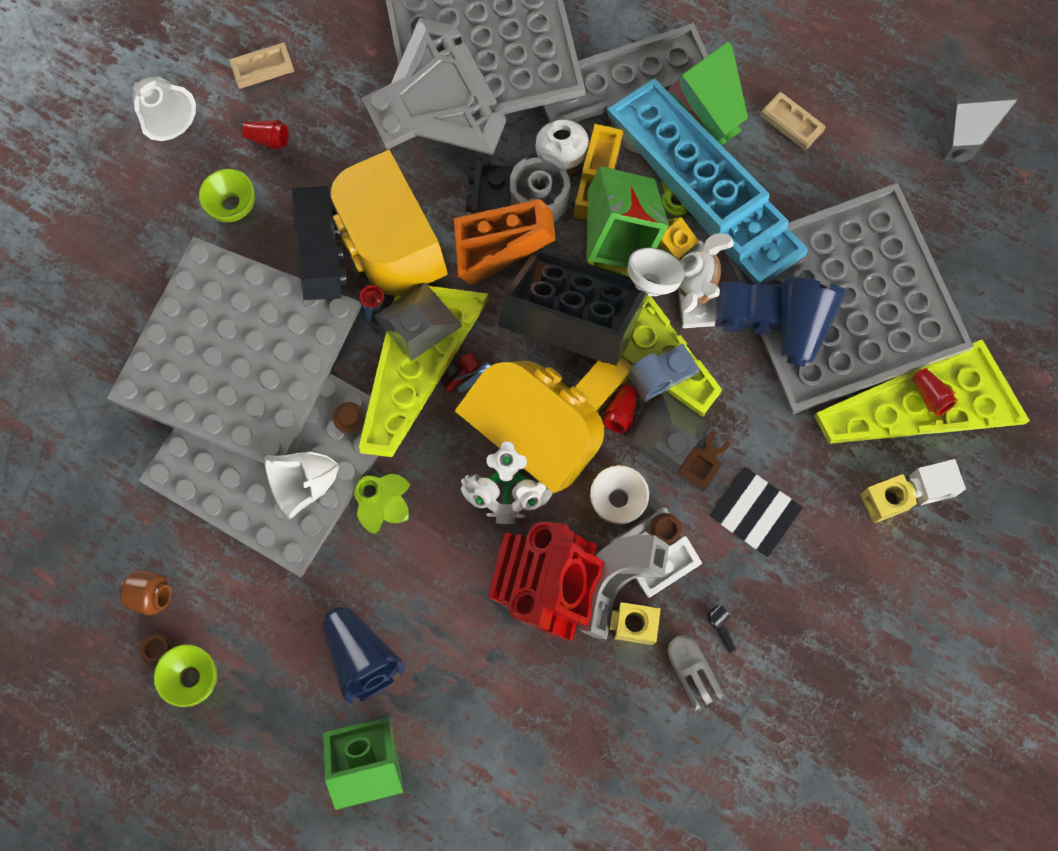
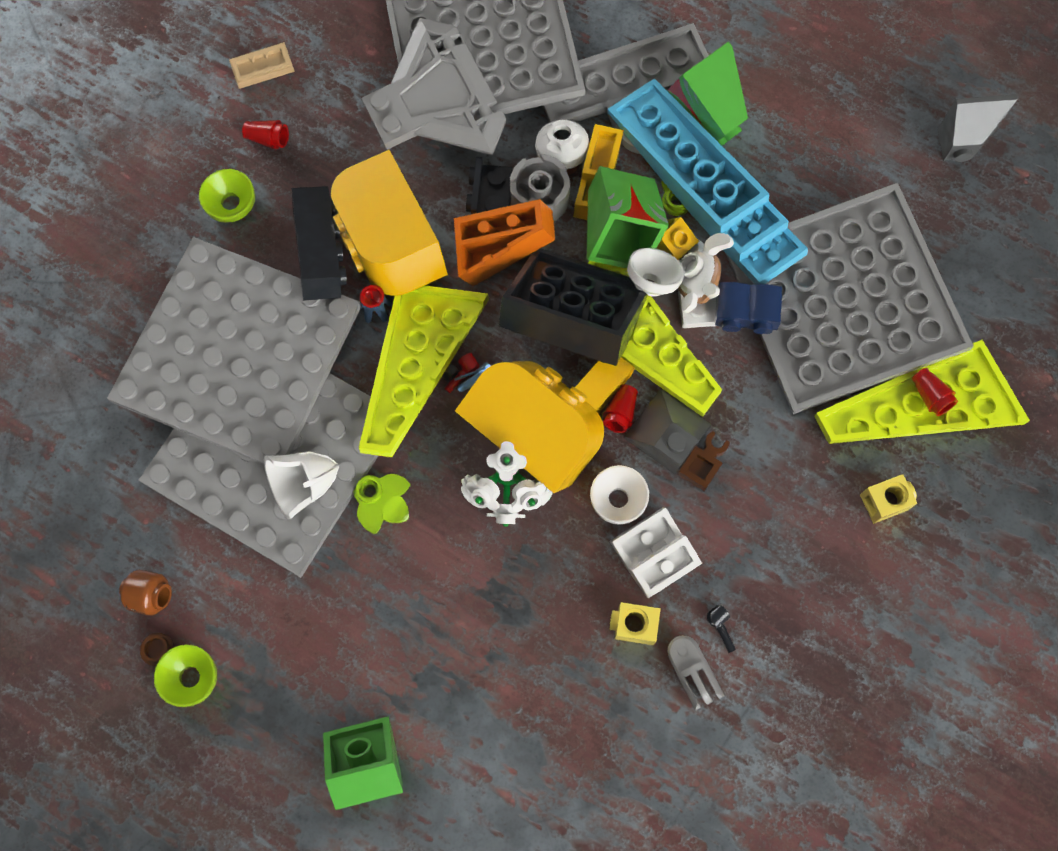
white helmet [132,77,196,141] -> none
dark blue cone [322,607,405,703] -> none
reddish brown plate [333,402,365,434] -> none
dark grey slope [374,283,462,361] -> none
red piece [487,522,605,641] -> none
light grey arch [579,535,669,639] -> none
sand blue plate [628,344,700,402] -> none
reddish brown plate [649,513,682,545] -> none
sticker [709,467,803,558] -> none
tan plate [760,91,826,151] -> none
dark blue cone [781,277,846,367] -> none
white brick [909,459,966,506] -> none

